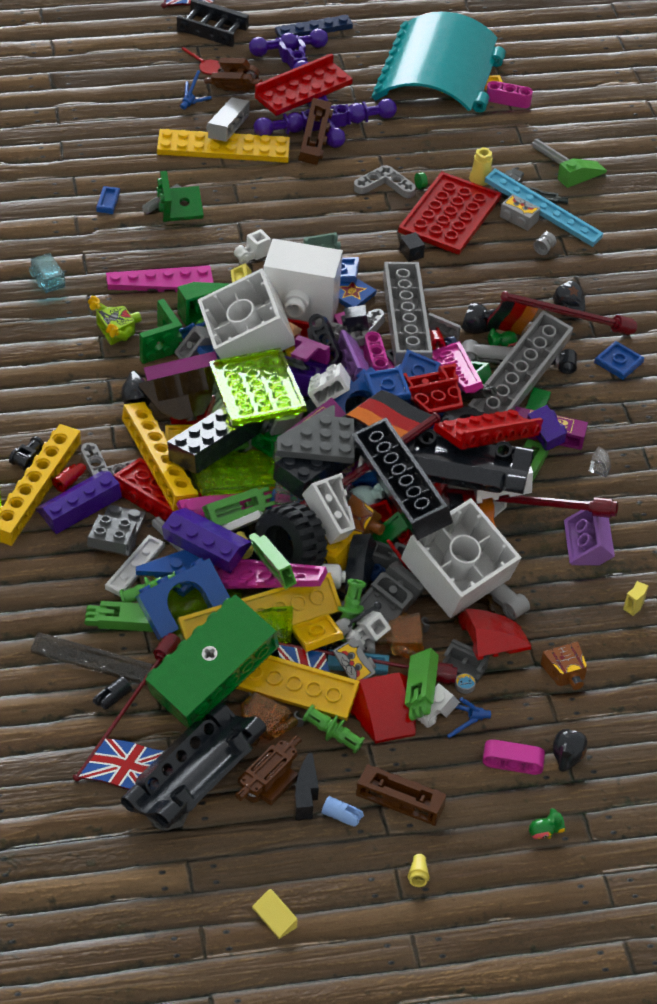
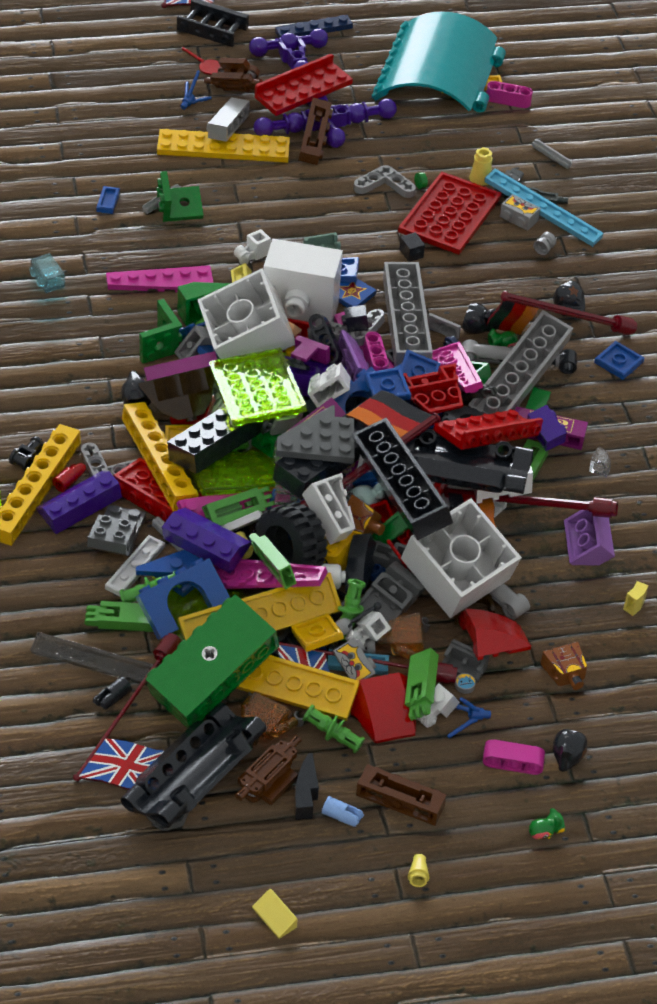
lime torso [88,296,142,345] -> none
clear neon green slope [256,606,293,643] -> none
red hinge [429,327,446,350] -> none
bright green slope [557,158,607,188] -> none

